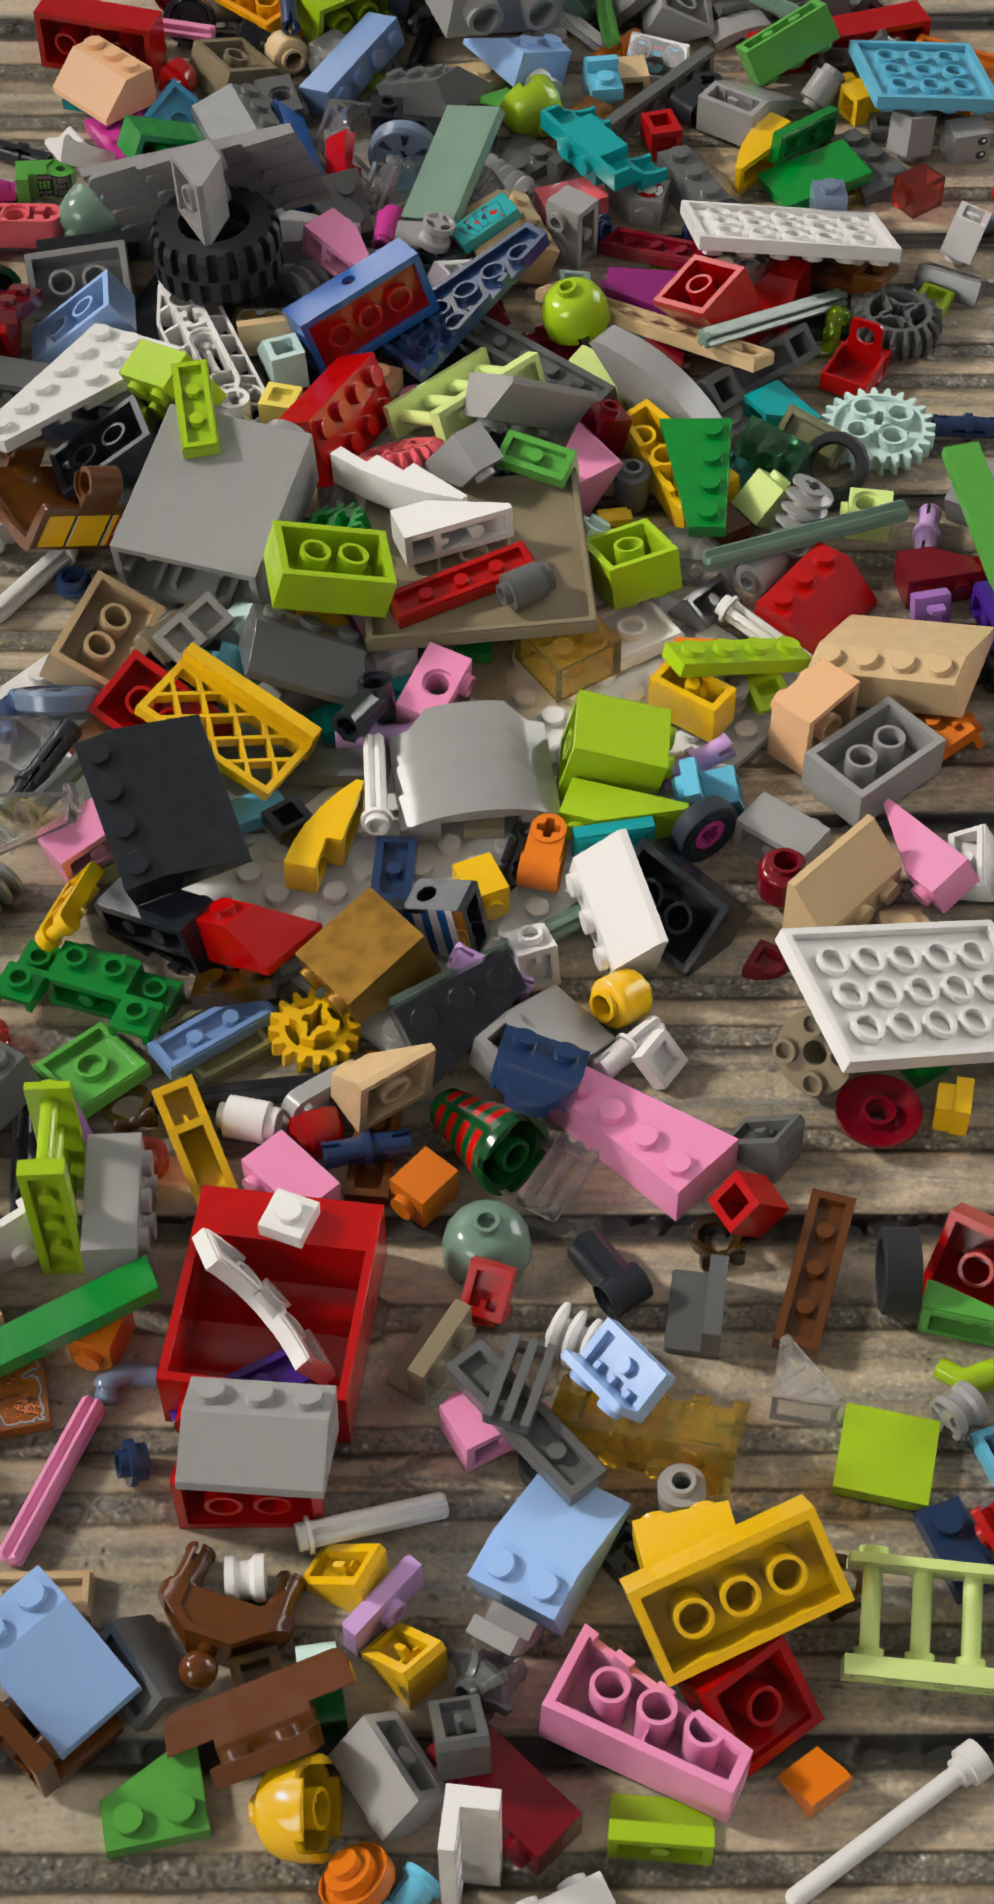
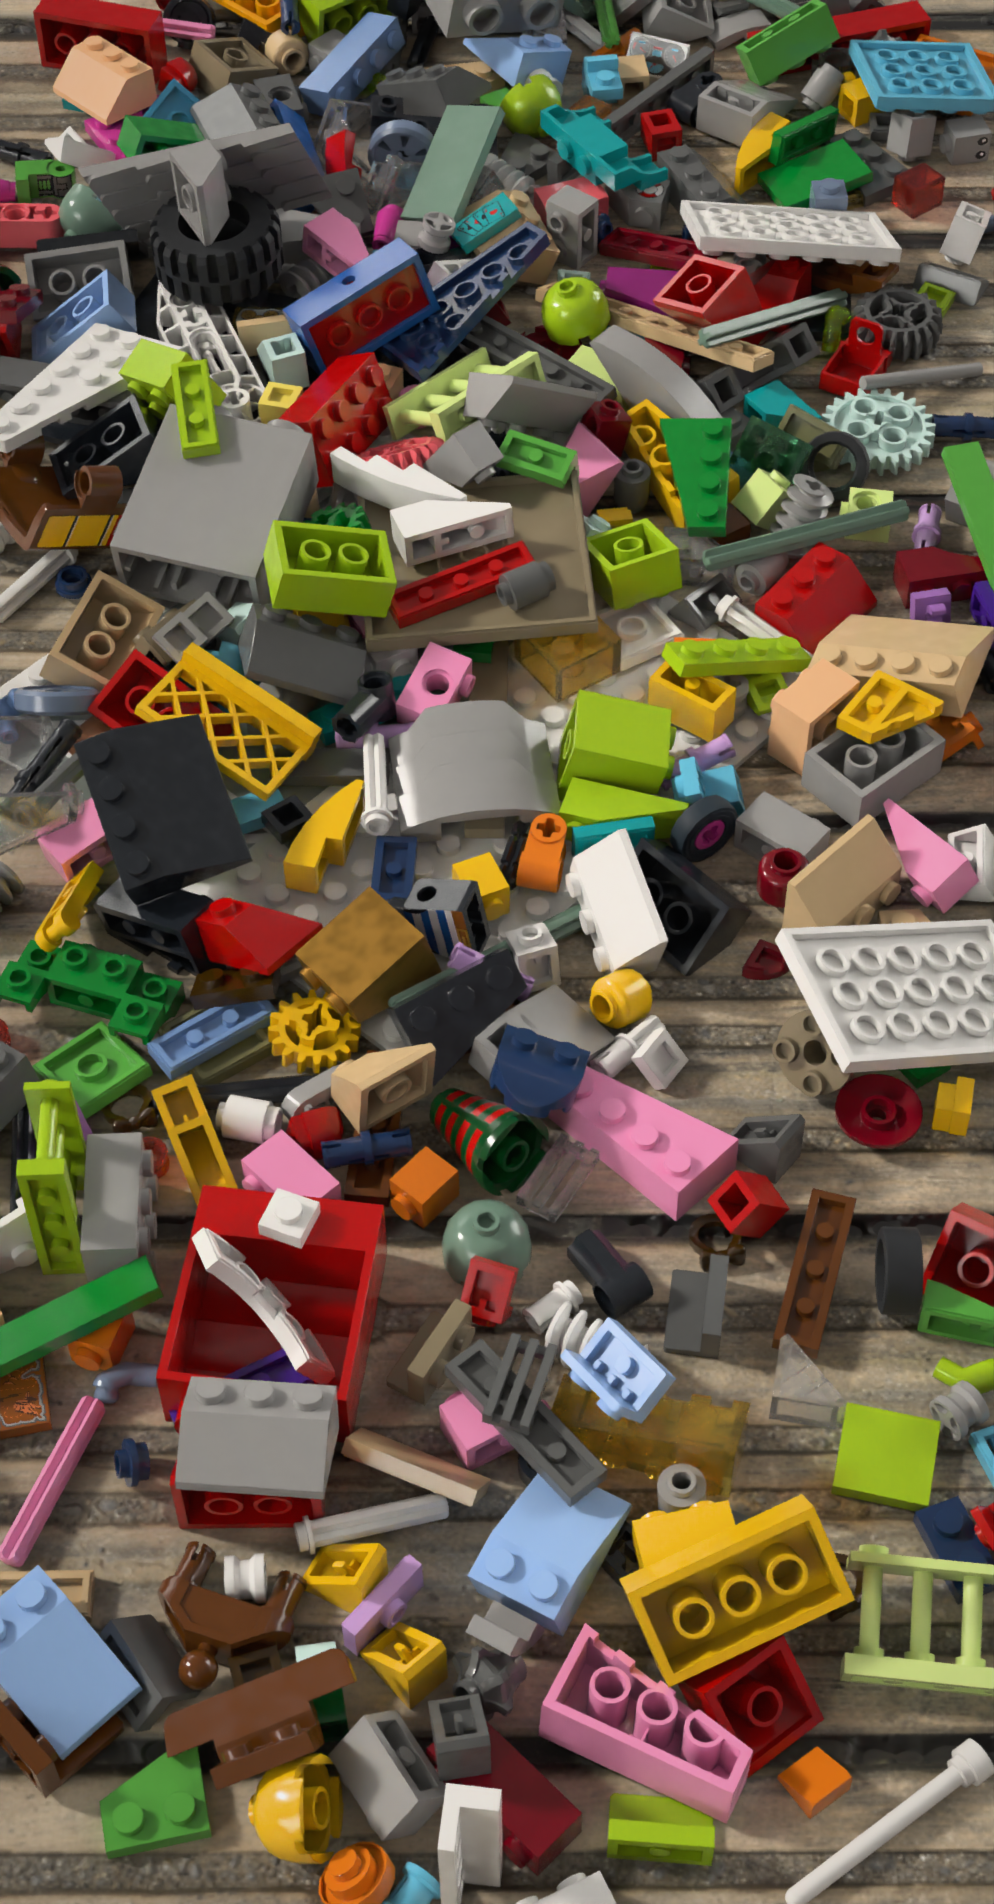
none -> tan tile [341,1427,491,1507]
none -> white pin [523,1280,583,1334]
none -> yellow wing [836,670,944,744]
none -> light grey bar [859,362,983,390]

